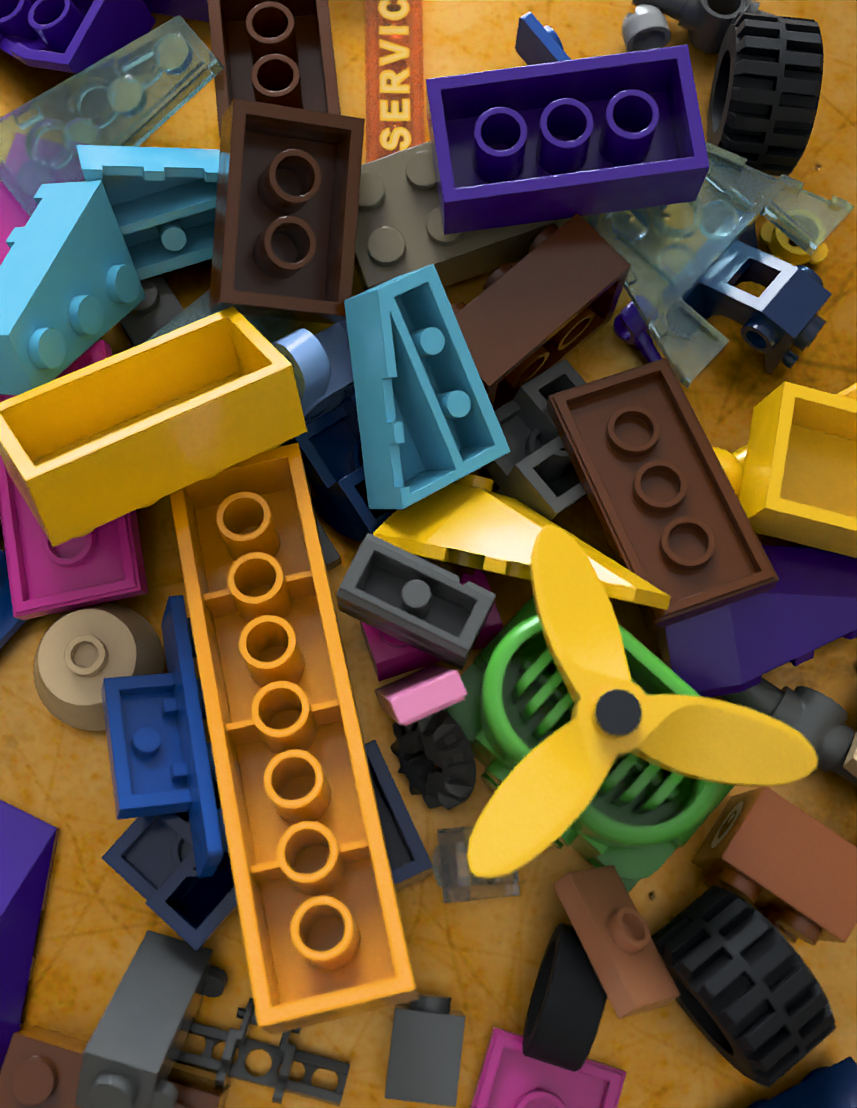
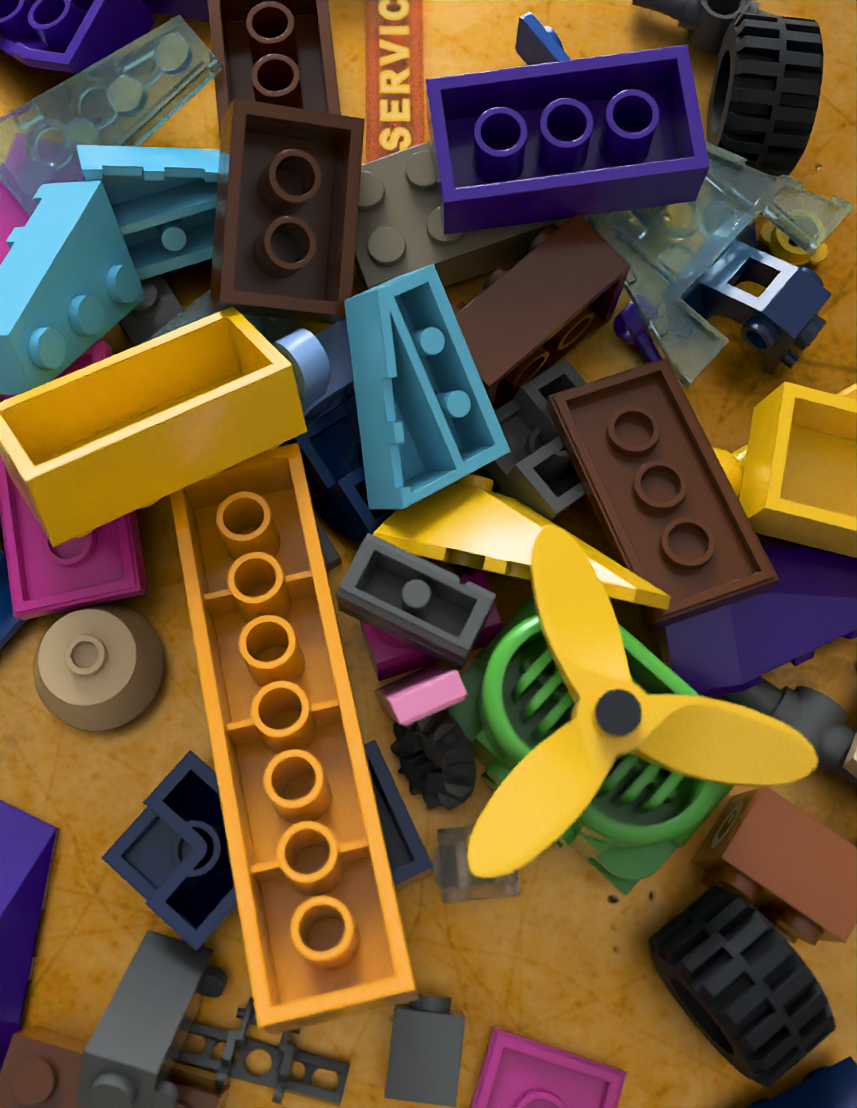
blue bracket [101,595,229,878] -> none
black tyre [522,923,607,1072] -> none
nougat plate [553,865,681,1019] -> none
light grey hinge [622,4,671,52] -> none

